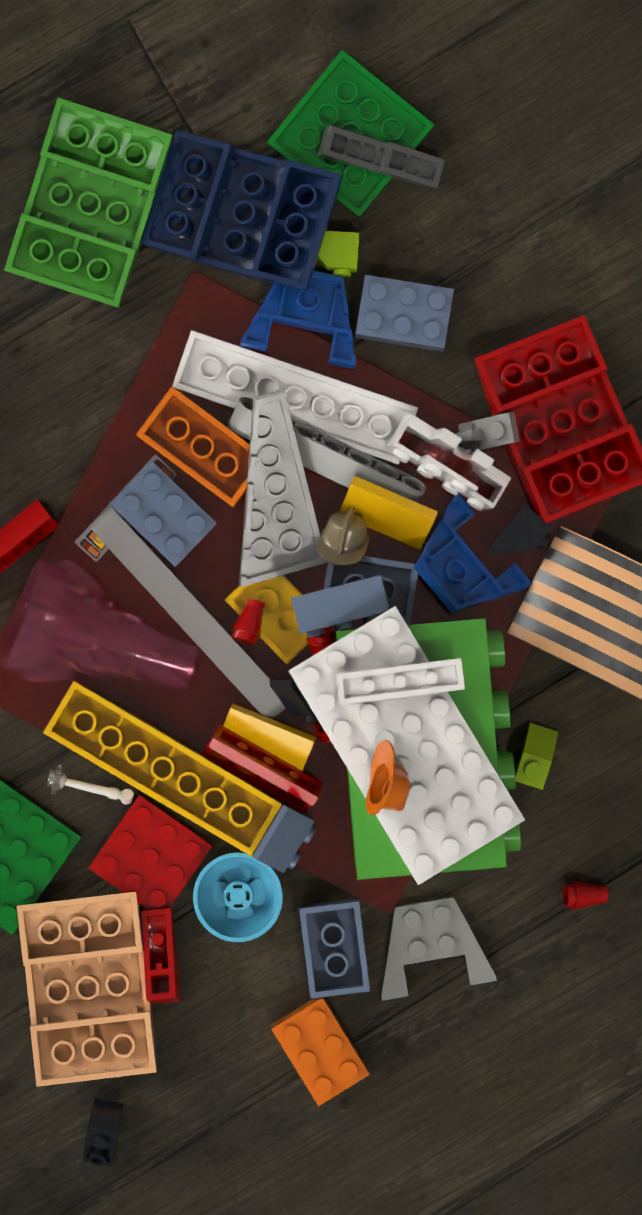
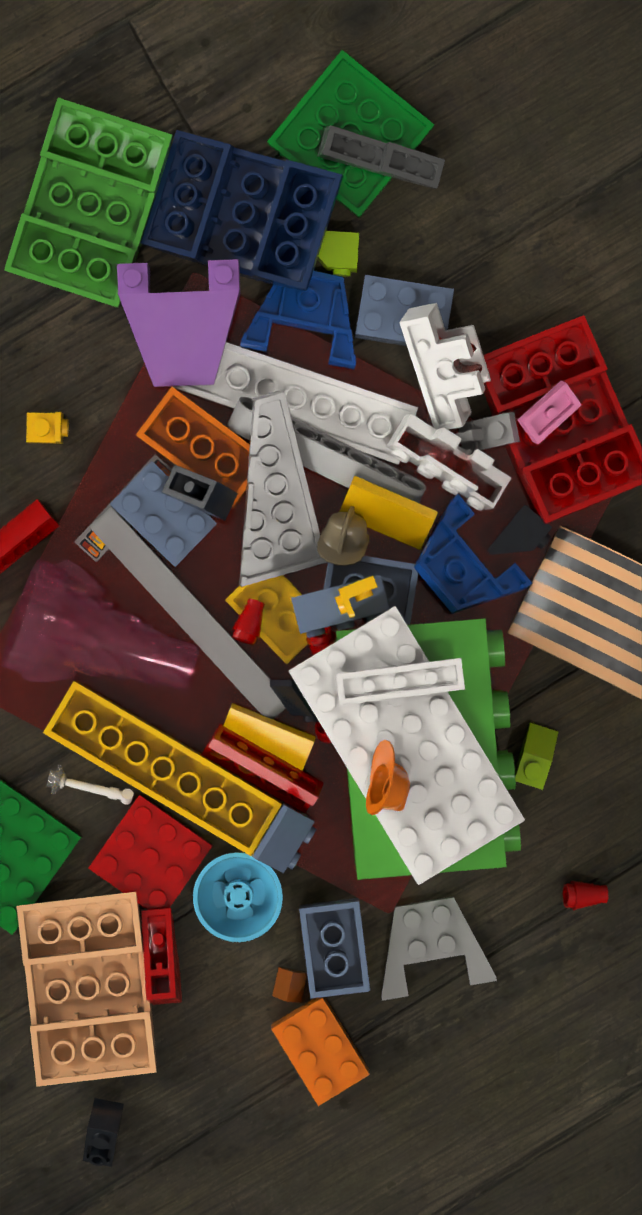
none -> yellow bracket [26,412,69,444]
none -> medium lavender wedge [117,259,241,387]
none -> black slope [162,465,238,521]
none -> dark orange slope [272,967,307,1002]
none -> yellow bracket [335,575,377,618]
none -> white piece [399,303,491,430]
none -> bright pink plate [518,381,581,444]

